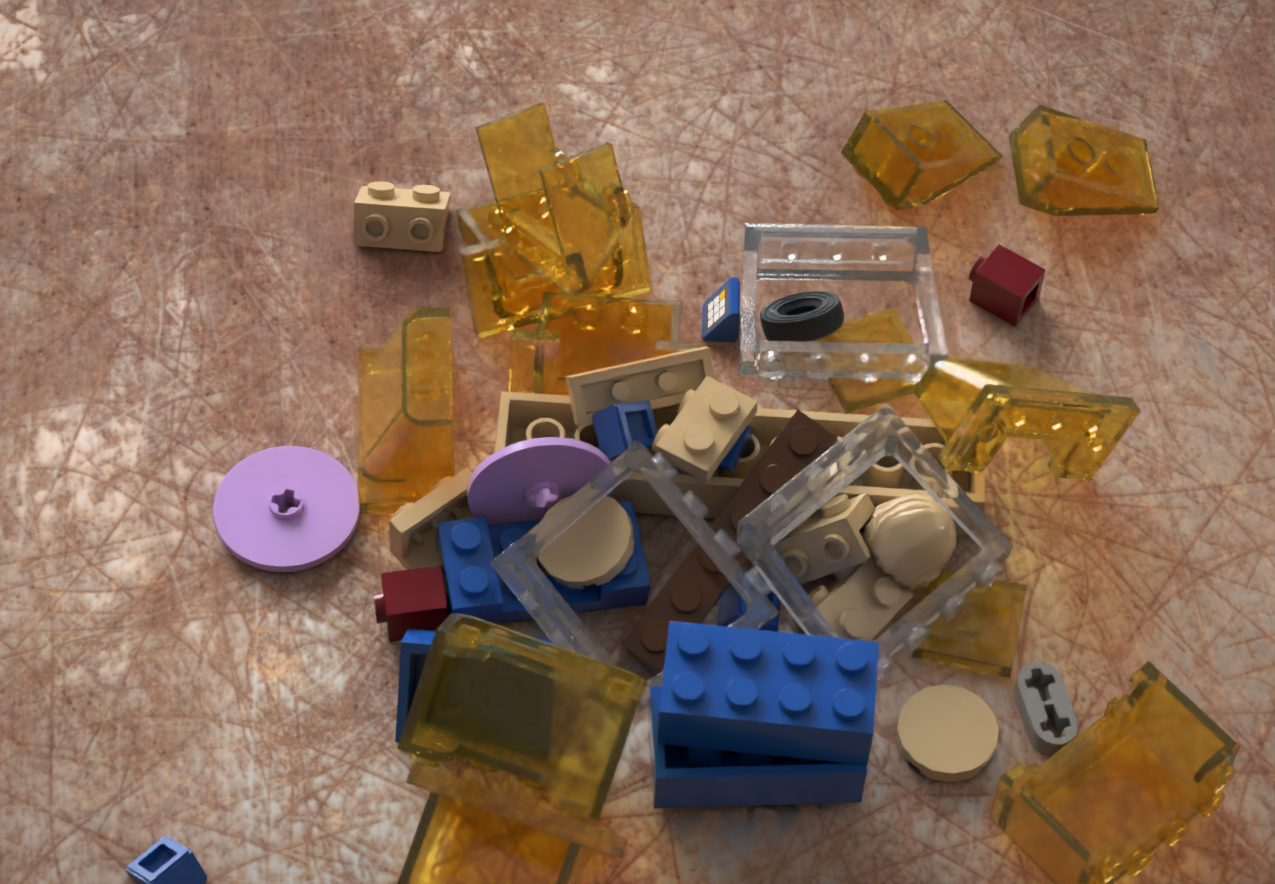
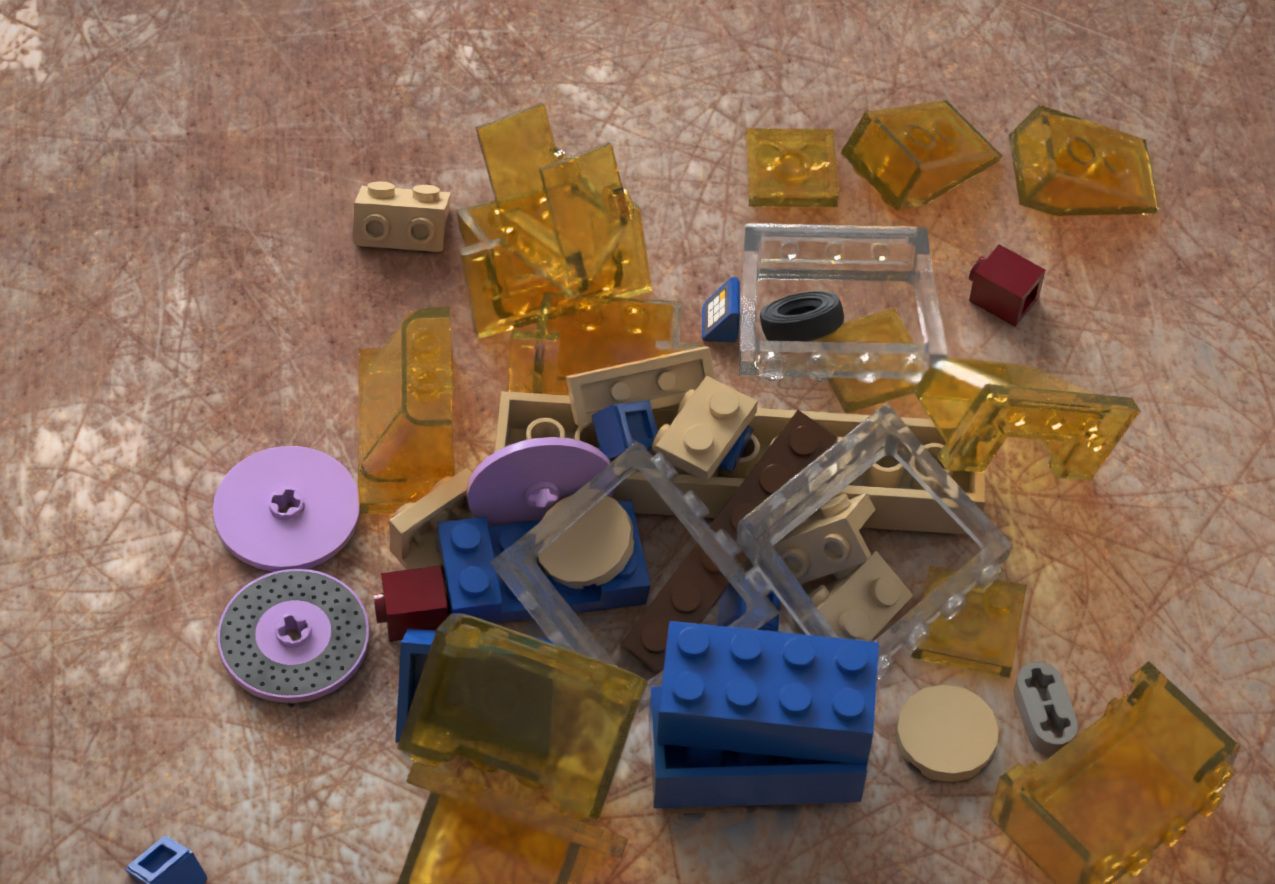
tan hair [860,493,956,591] -> none
none -> piece [217,569,370,703]
none -> clear yellow plate [745,128,839,207]

